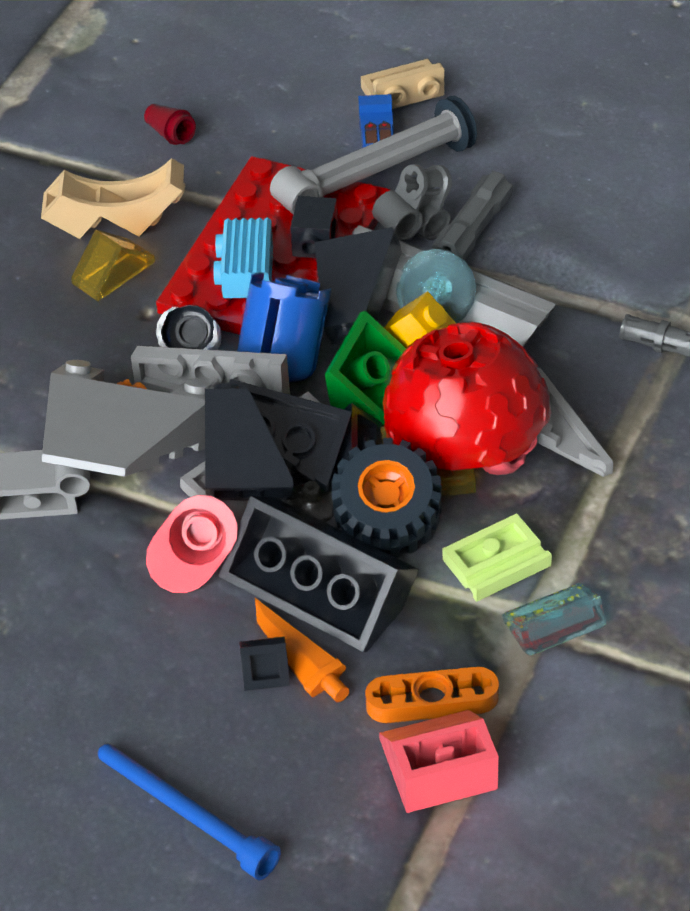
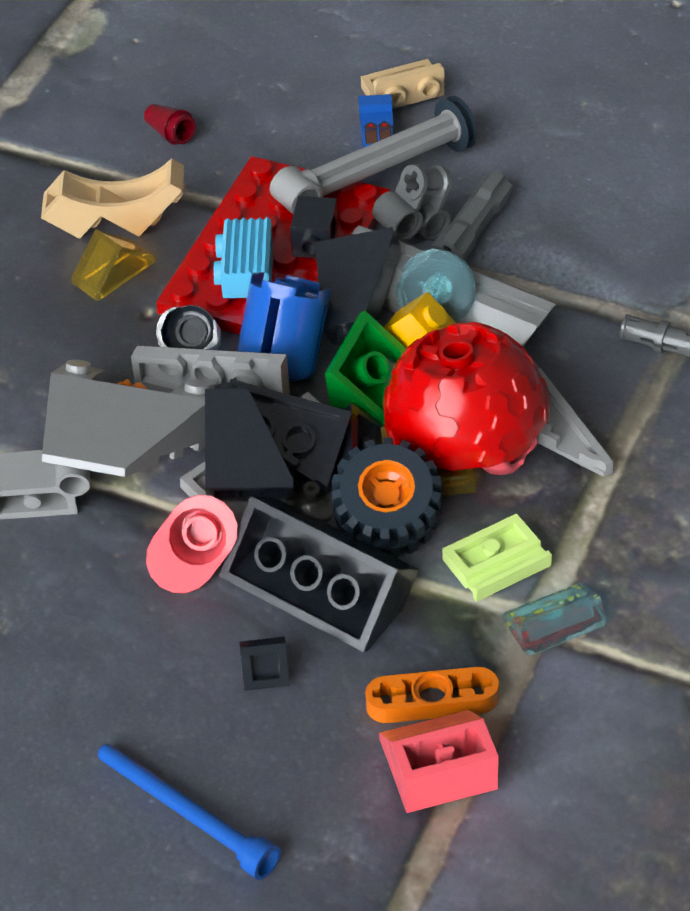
orange bar [255,598,349,702] -> none

